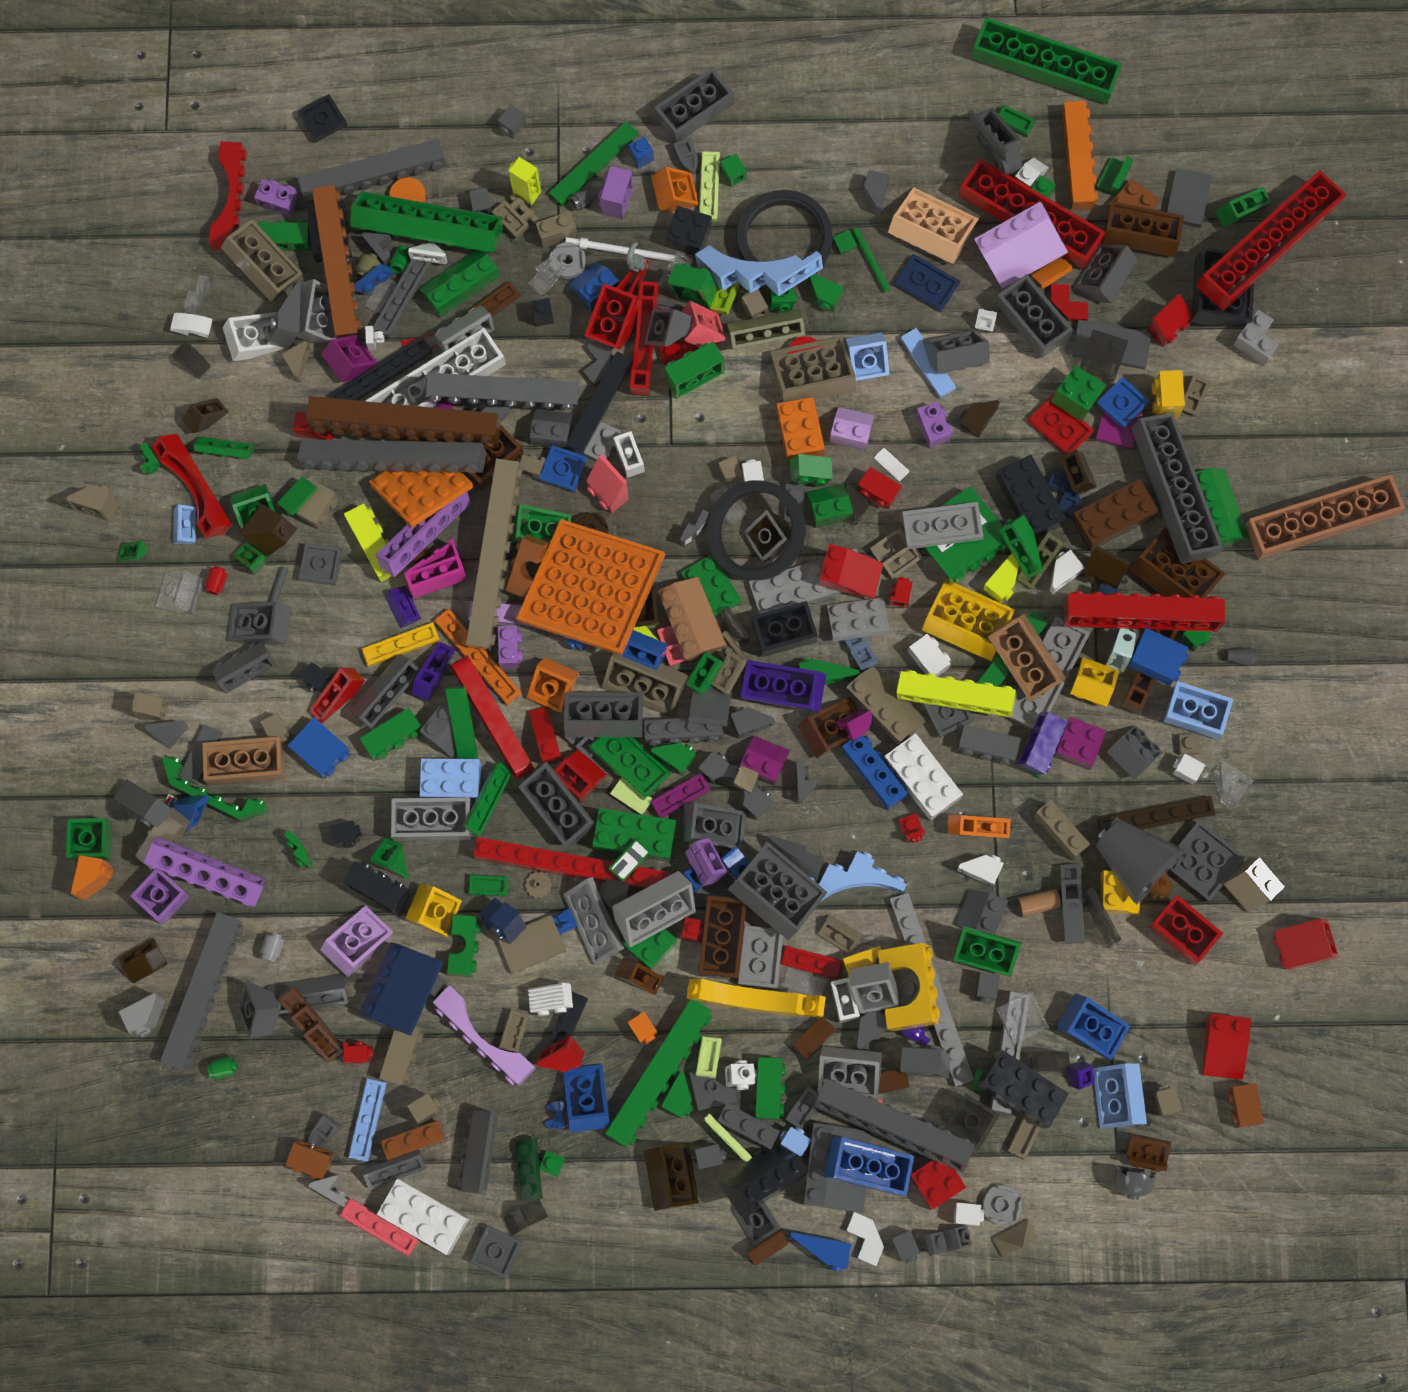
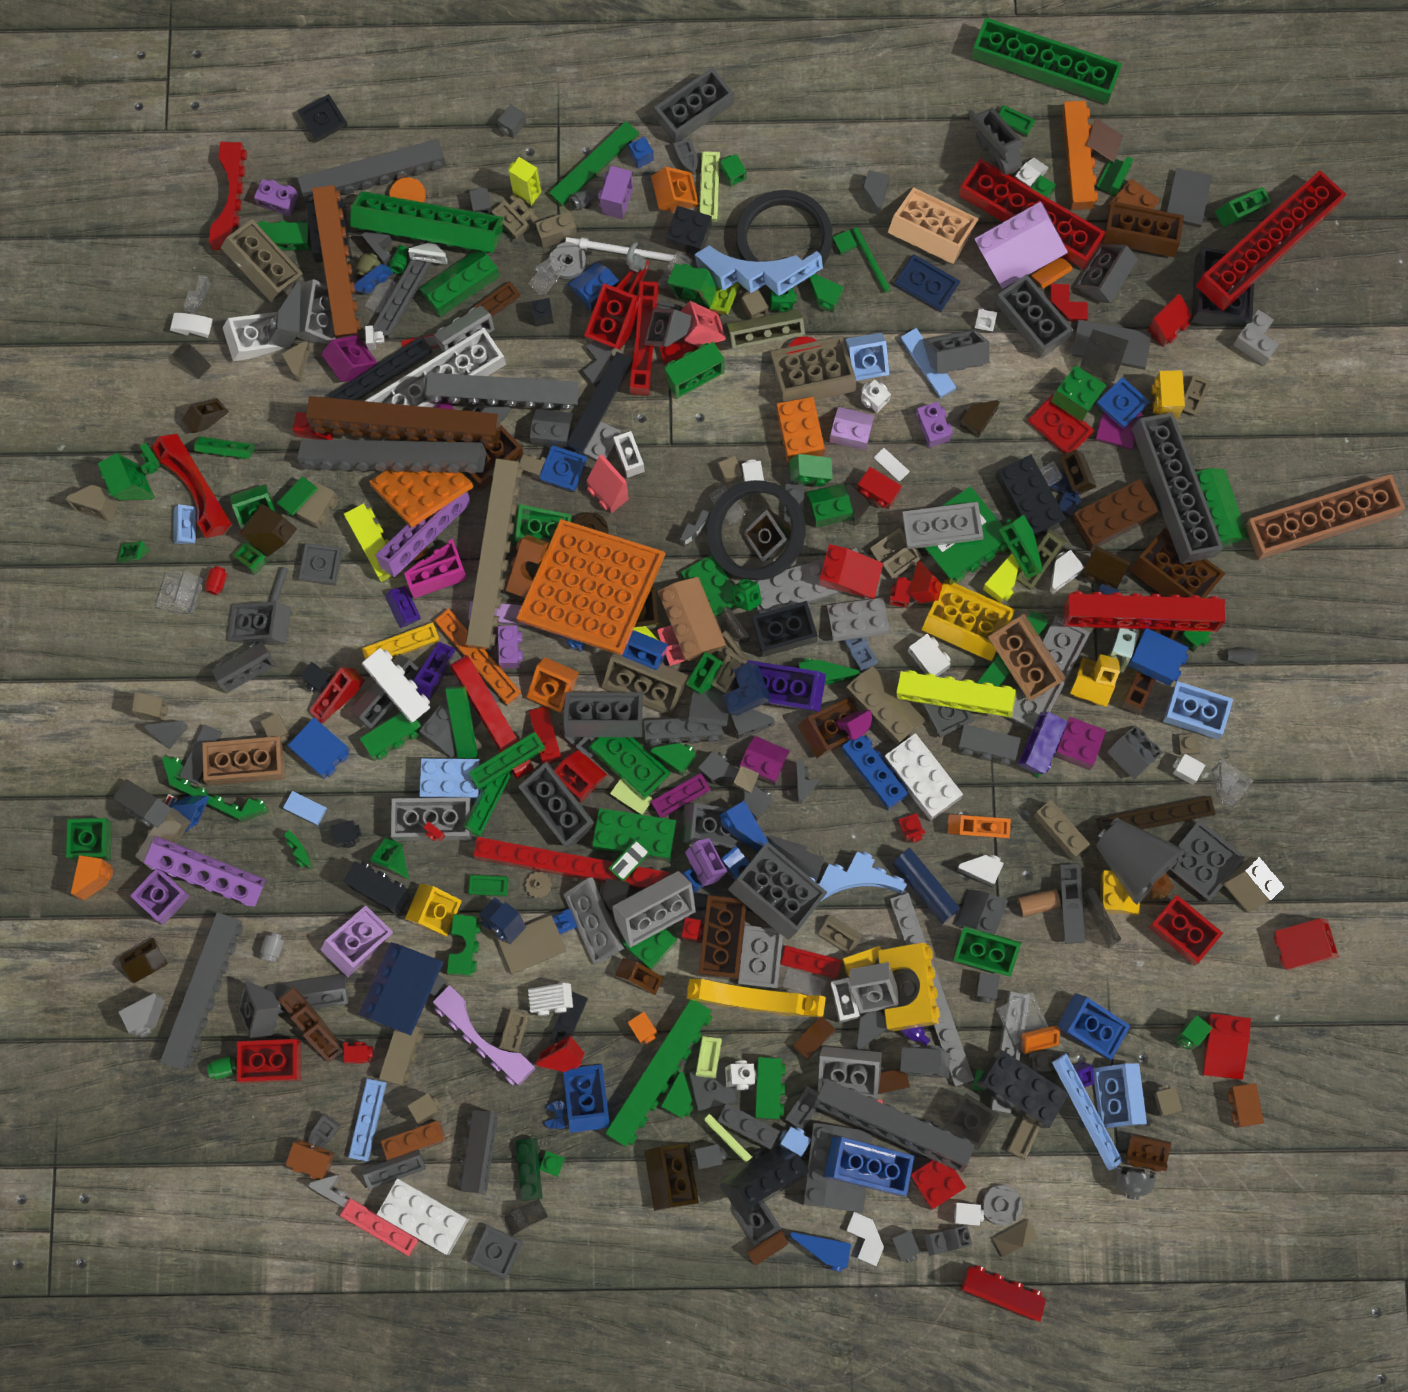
none -> green slope [98,453,155,500]
none -> red brick [237,1039,301,1084]
none -> light blue tile [283,791,327,826]
none -> white brick [362,648,430,724]
none -> red plate [423,821,446,842]
none -> green plate [468,732,545,790]
none -> blue slope [719,801,768,852]
none -> dark blue brick [723,662,771,716]
none -> green brick [732,579,762,611]
none -> white brick [861,379,891,413]
none -> dark blue brick [893,847,960,925]
none -> red slope [909,561,942,603]
none -> red slope [959,1264,1046,1322]
none -> orange tile [1021,1025,1060,1054]
none -> clear tile [1040,461,1063,486]
none -> light blue tile [1052,1053,1122,1170]
none -> reddish brown sticker [1087,118,1123,162]
none -> yellow brick [1094,654,1120,687]
none -> green brick [1175,1015,1212,1050]

